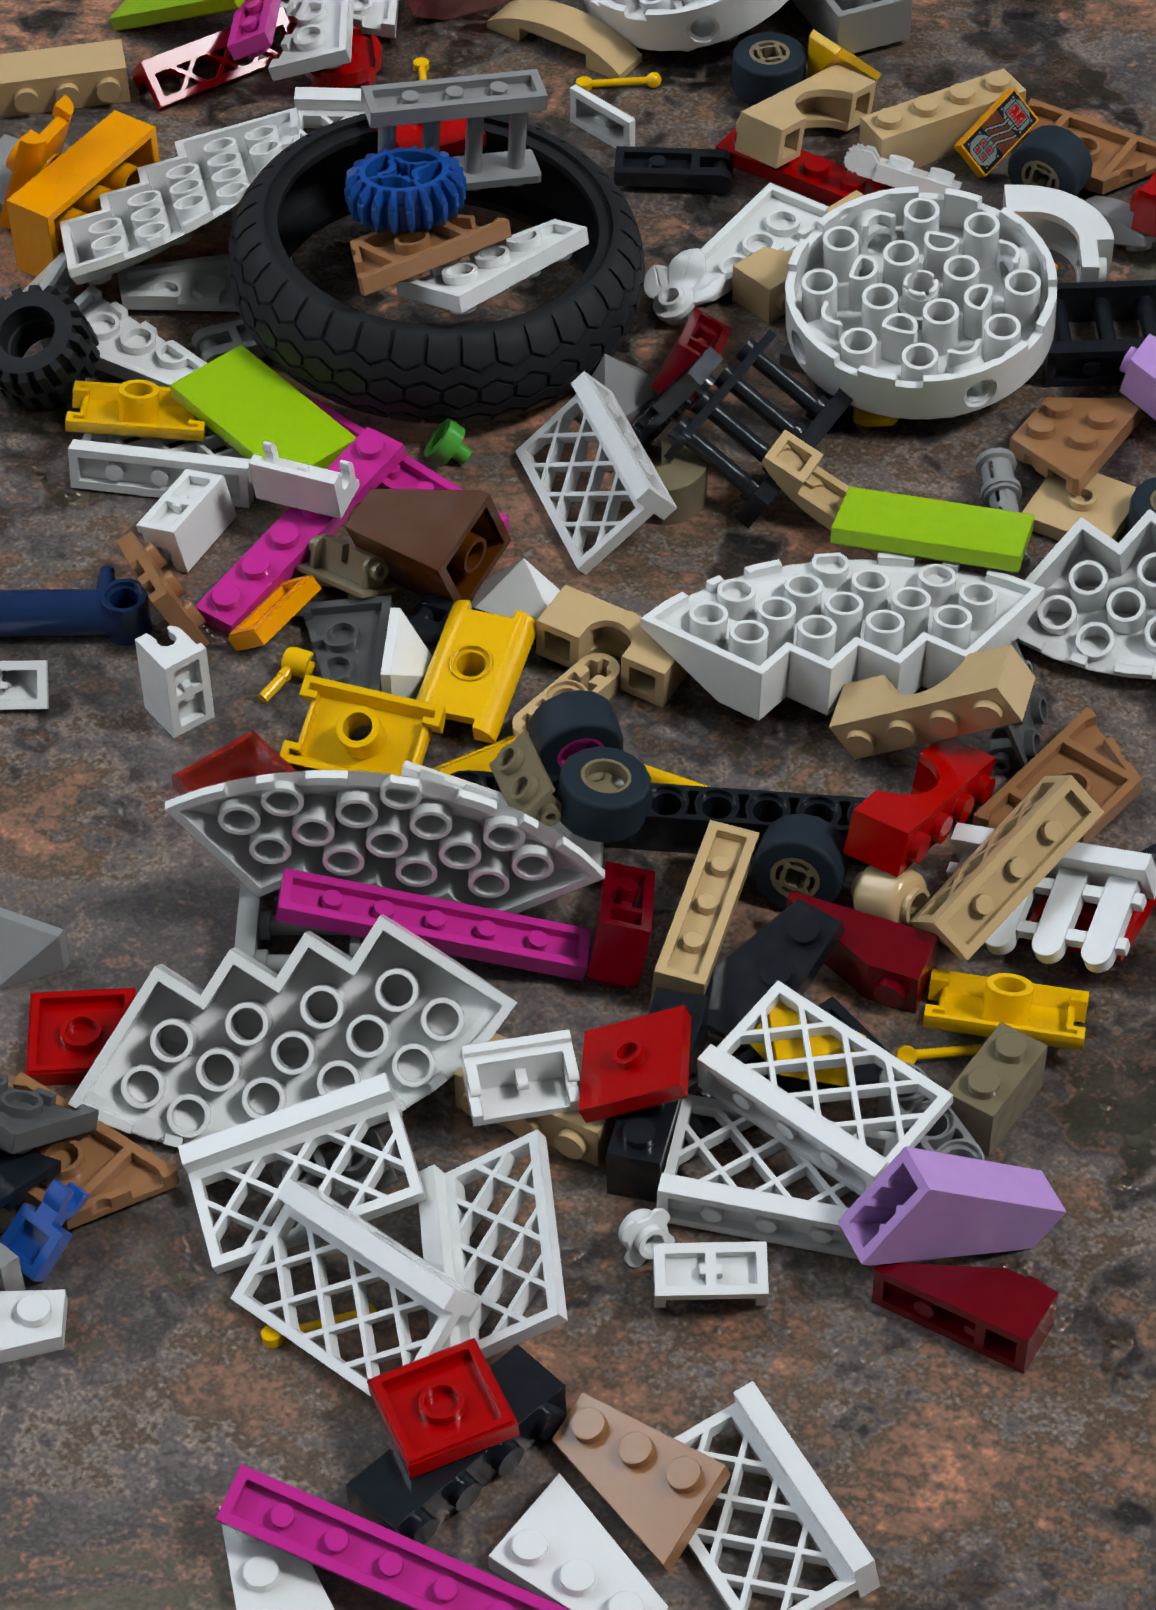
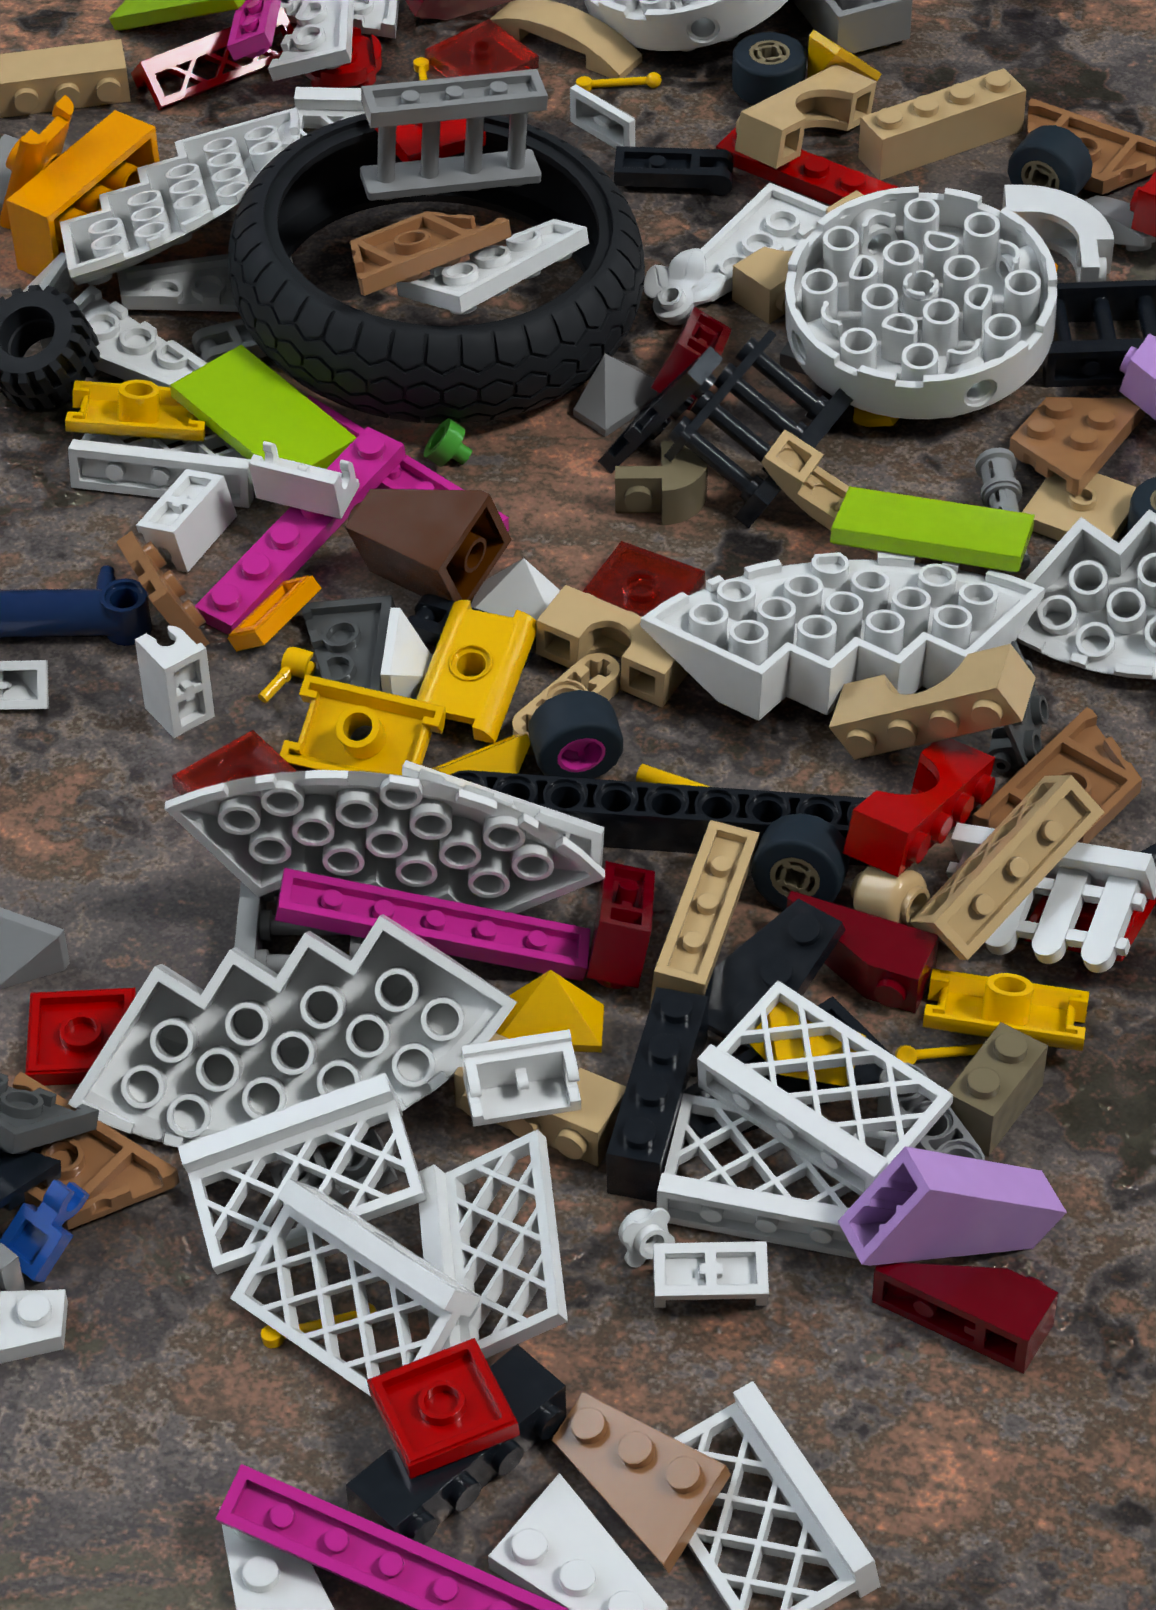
dark tan hinge [296,533,396,599] -> none
blue gear [344,145,467,235] -> none
dark tan hinge [489,731,562,826] -> none
white fence [515,371,677,575] -> none
black wheel [557,746,651,843] -> none
red plate [578,1005,692,1123] -> none
white hinge [843,143,962,194] -> none
tile [953,88,1039,178] -> none
none -> clear red plate [425,19,539,78]
none -> yellow slope [497,970,604,1053]
none -> clear red plate [583,541,705,617]

